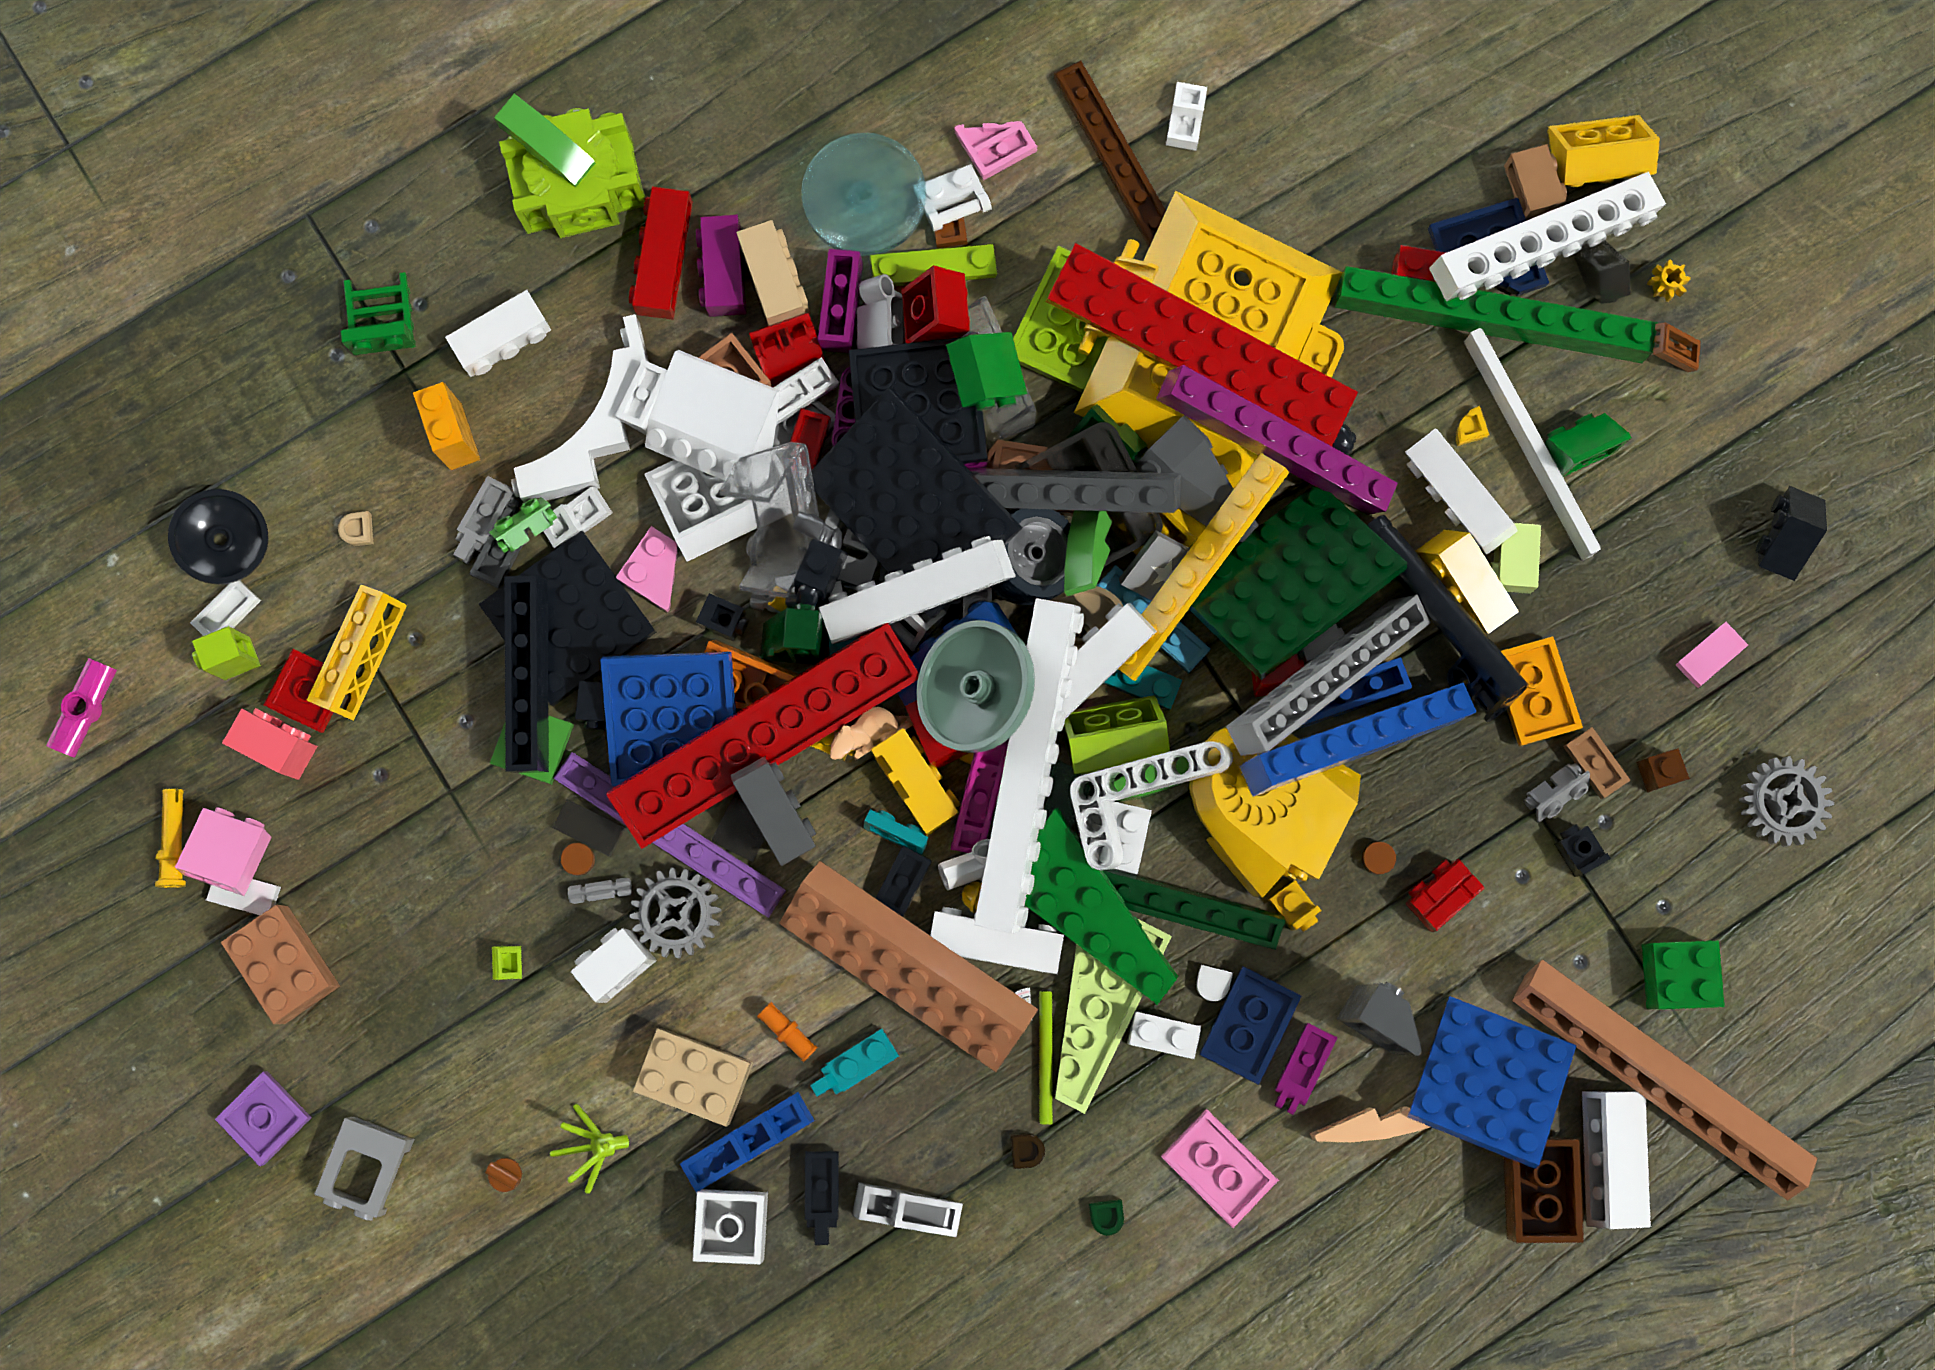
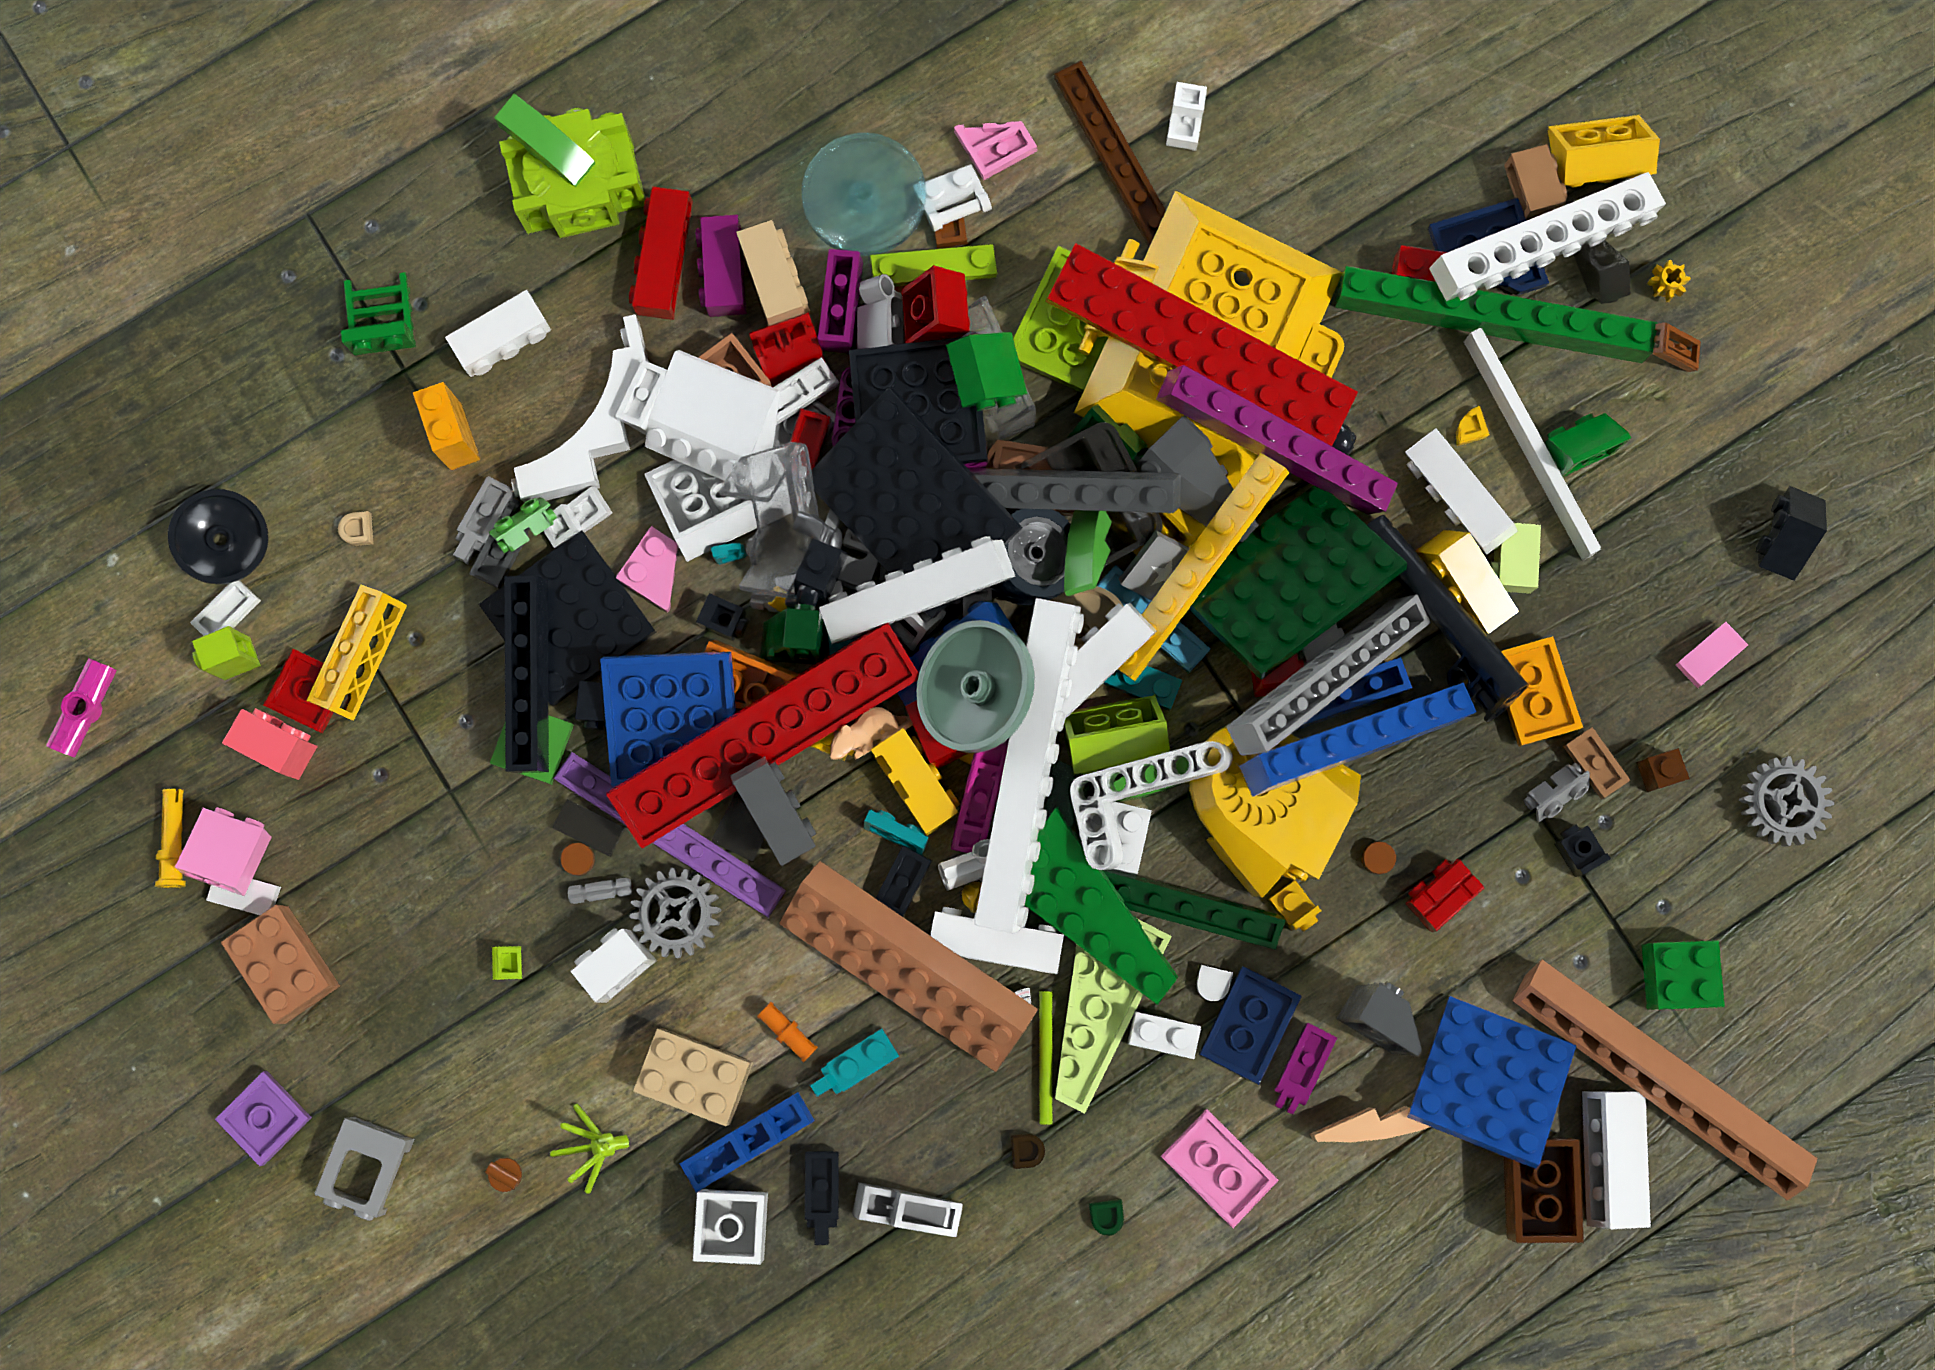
none -> teal tile [711,543,747,565]

